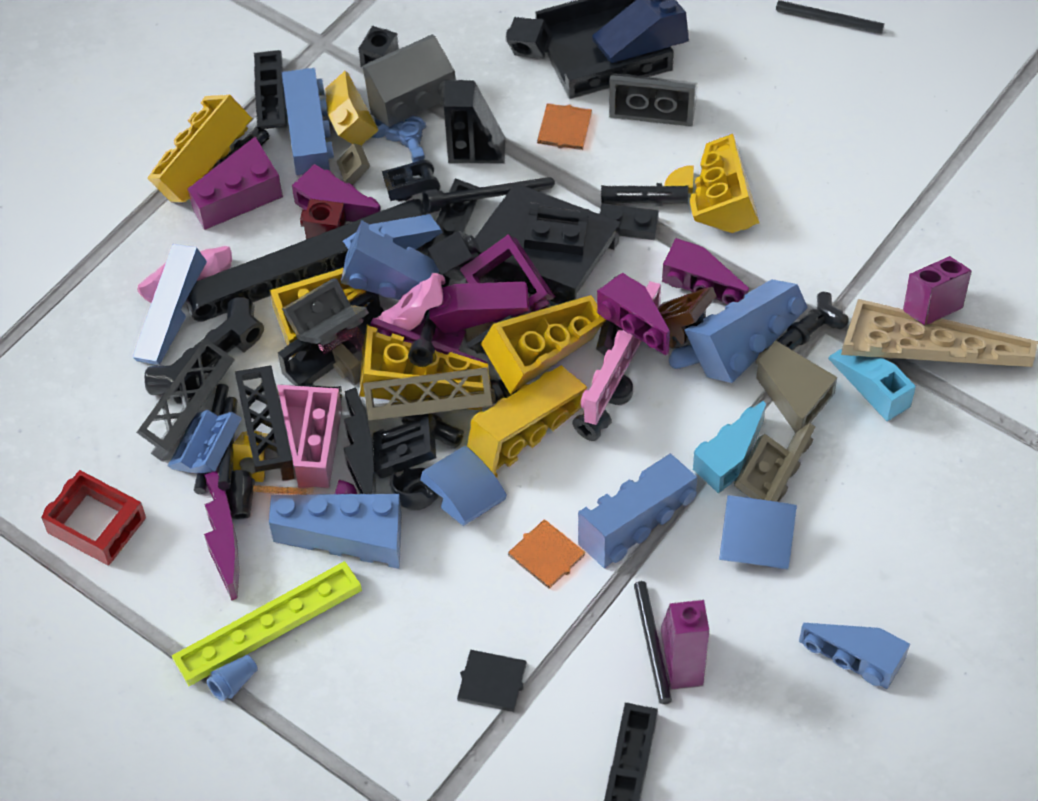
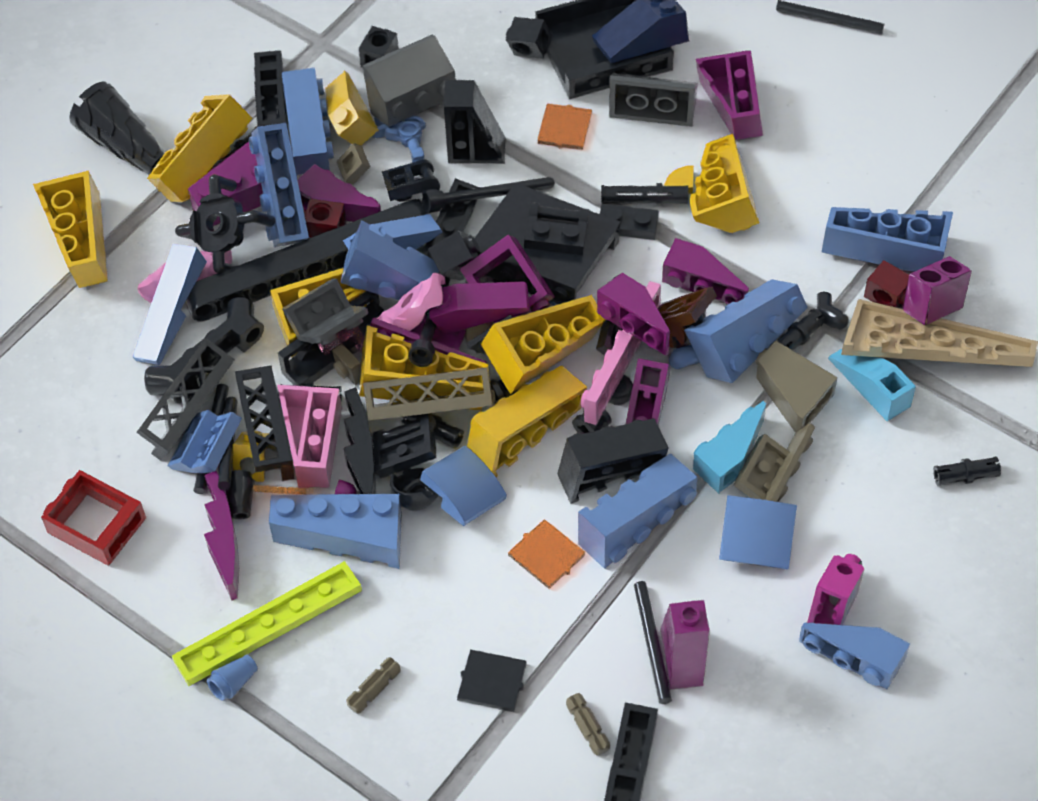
none -> yellow wedge [33,170,108,288]
none -> black cone [69,81,165,175]
none -> black plate [175,174,275,273]
none -> medium blue brick [249,123,309,247]
none -> dark tan axle [346,657,401,714]
none -> black wedge [557,418,669,504]
none -> dark tan axle [566,693,610,756]
none -> magenta slope [625,358,671,426]
none -> magenta wedge [695,50,763,140]
none -> dark pink torso [807,554,865,625]
none -> medium blue wedge [821,207,953,272]
none -> dark red brick [864,260,909,308]
none -> black pin [933,456,1001,486]

